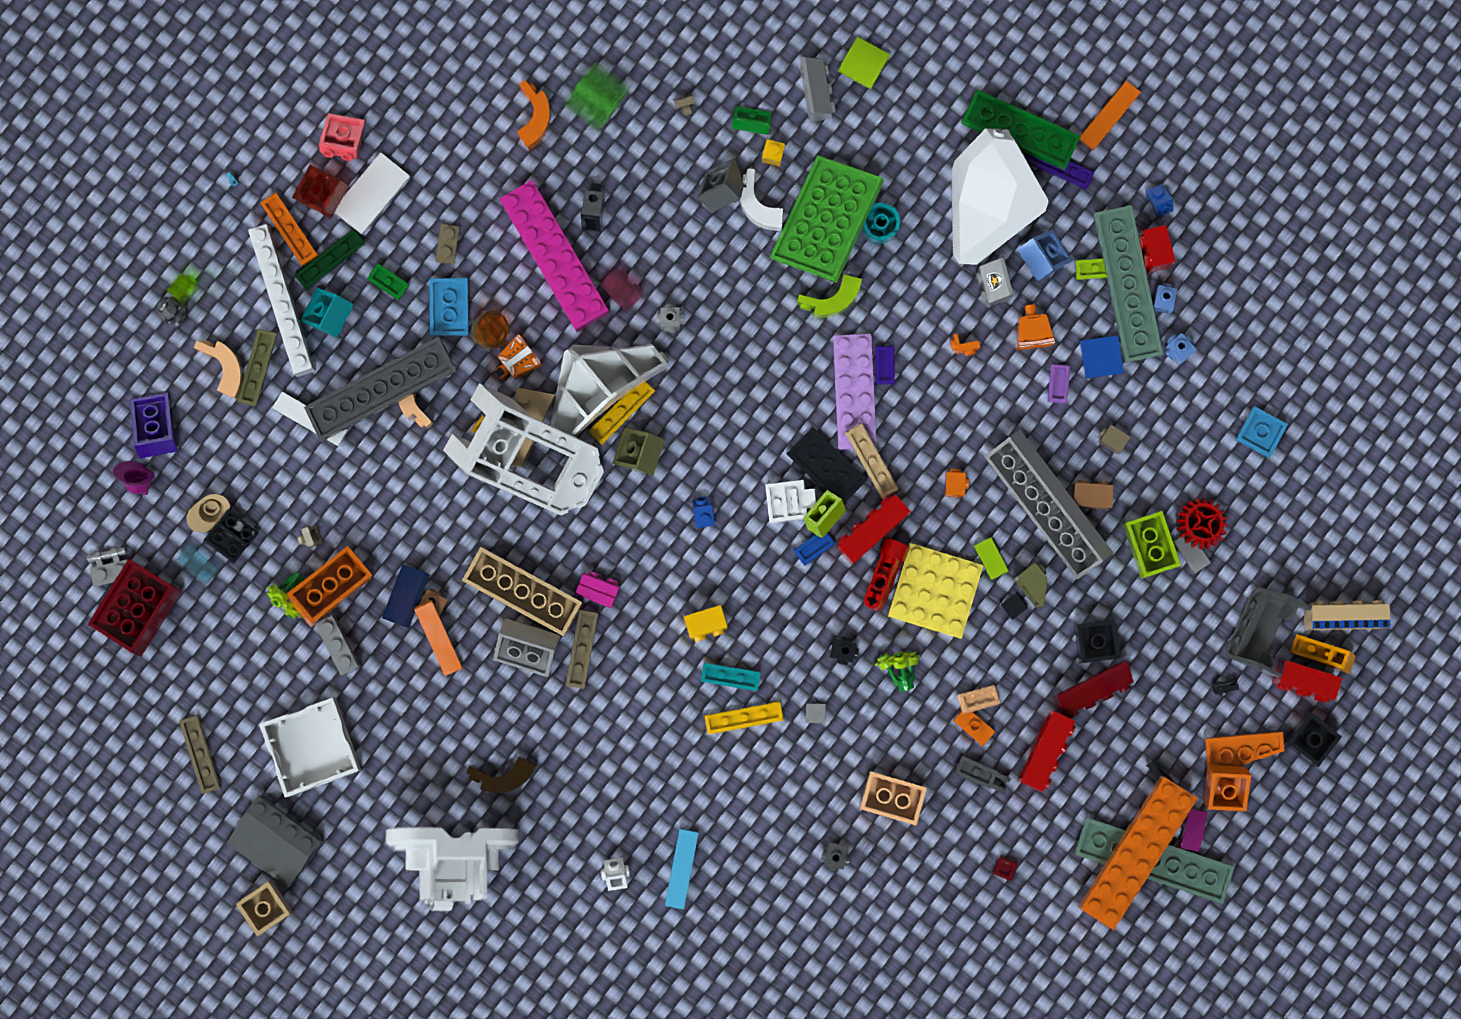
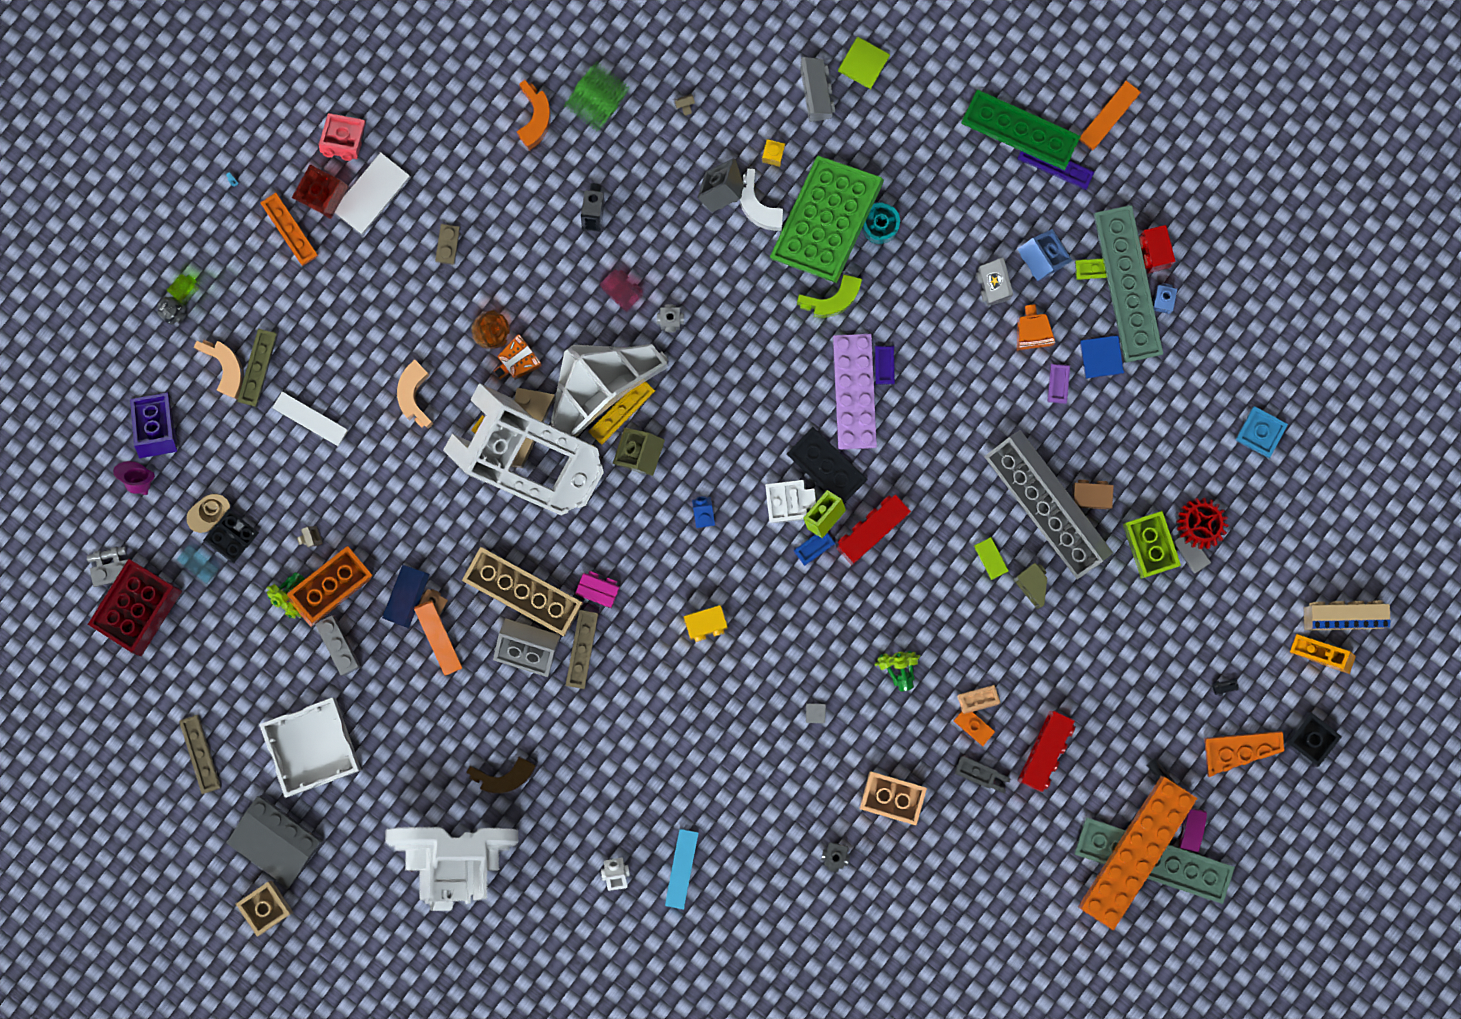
white brick [248,224,315,377] -> none
dark green tile [294,228,366,291] -> none
teal slope [300,288,354,338] -> none
dark grey plate [304,336,457,442] -> none
green plate [367,264,410,301] -> none
dark azure plate [429,278,469,336] -> none
dark pink brick [499,180,609,333] -> none
teal plate [701,663,761,692] -> none
yellow tile [705,701,784,735] -> none
green slope [732,106,772,135] -> none
black brick [829,637,859,666] -> none
tan tile [844,423,899,499] -> none
red beam [864,537,910,611] -> none
light yellow plate [888,543,984,639] -> none
orange brick [944,469,969,497] -> none
orange bracket [950,334,980,356] -> none
white panel [952,128,1048,265] -> none
dark red tile [992,856,1018,881] -> none
black tile [1001,593,1027,620] -> none
dark red slope [1052,661,1134,718] -> none
black brick [1074,620,1121,664] -> none
dark tan brick [1098,425,1130,455] -> none
blue bracket [1145,183,1174,218] -> none
medium blue brick [1165,333,1197,365] -> none
orange brick [1203,765,1251,812] -> none
dark grey windscreen [1226,588,1312,678] -> none
red brick [1272,660,1342,703] -> none

